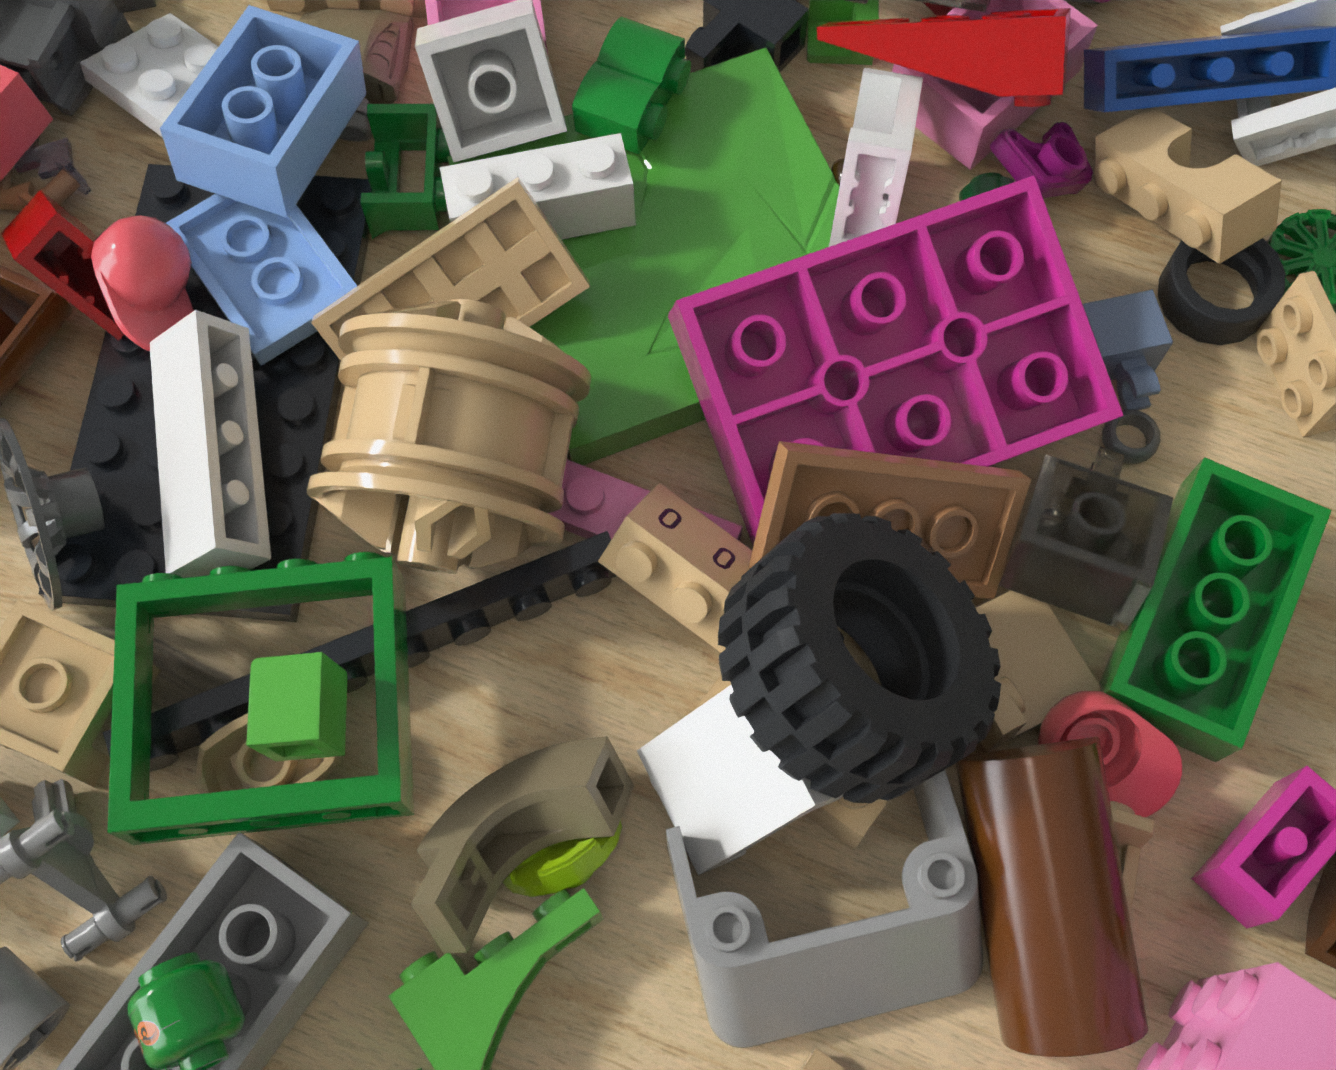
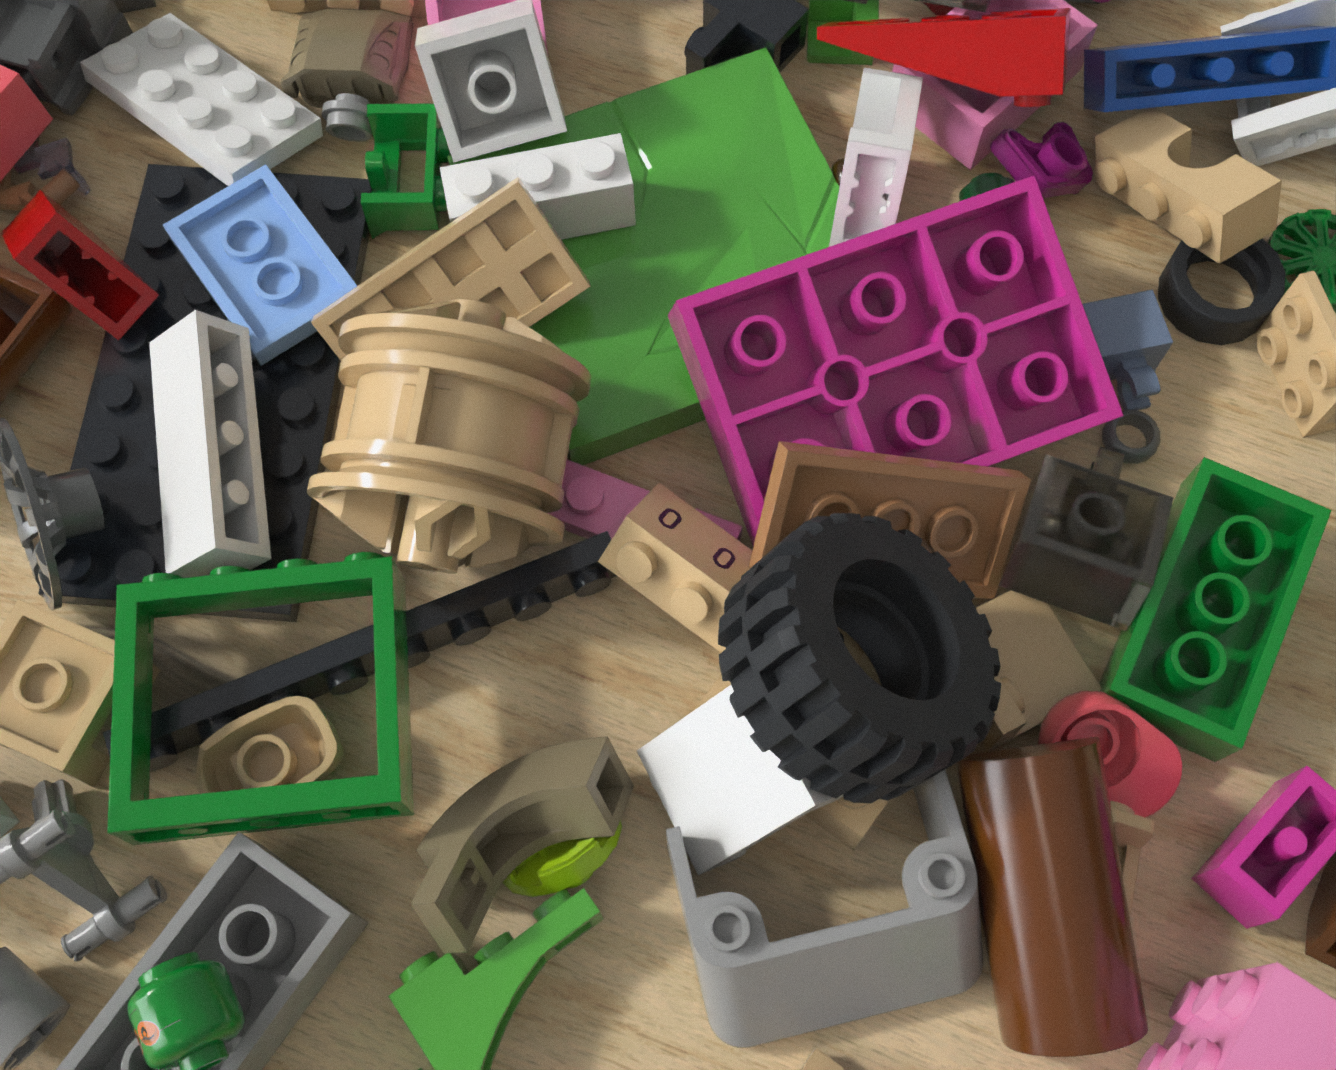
coral cap [91,215,194,351] -> none
light blue brick [160,5,366,218] -> none
bright green panel [246,652,347,762] -> none
green brick [572,16,691,154] -> none

